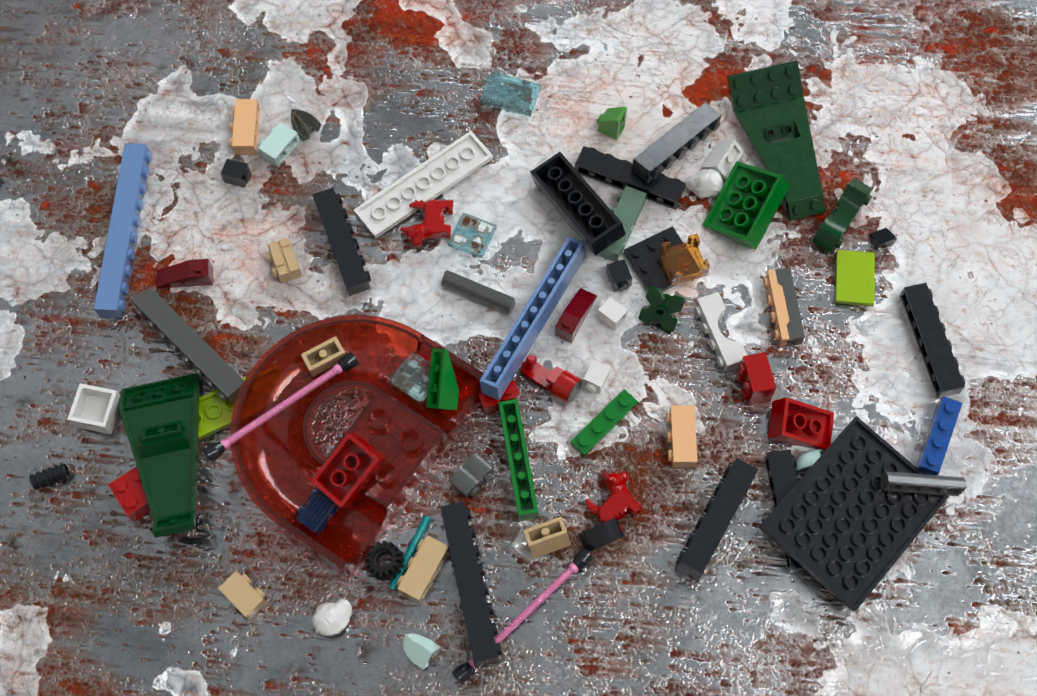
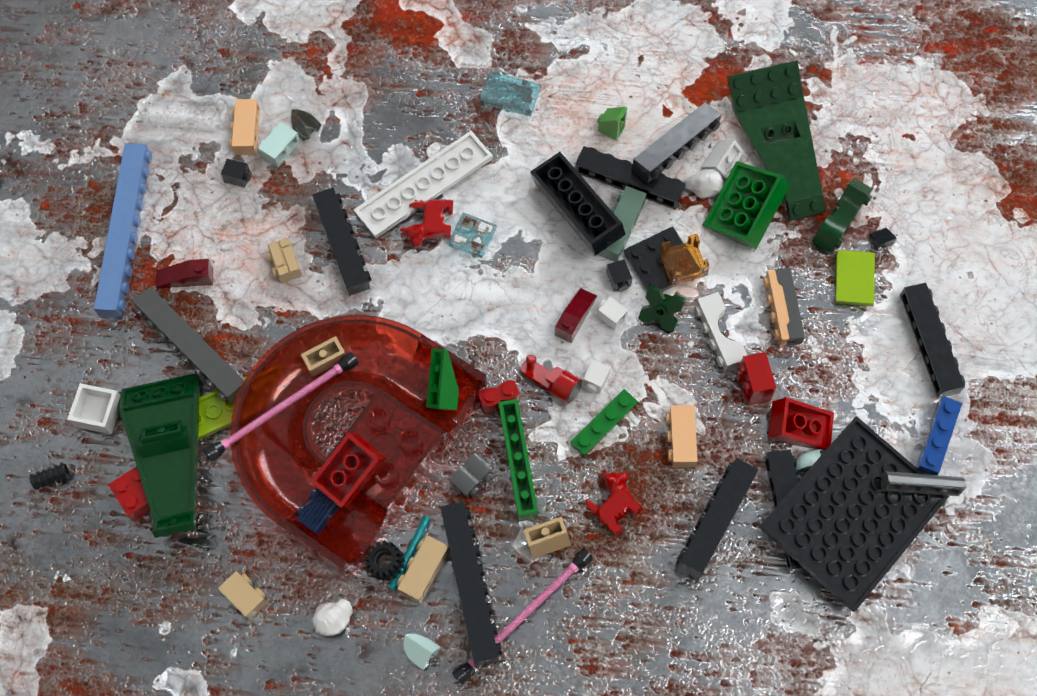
clear light blue tile [389,351,430,403] -> none
dark grey brick [441,270,516,314] -> none
medium blue brick [480,236,586,400] -> none
black slope [578,517,624,552] -> none

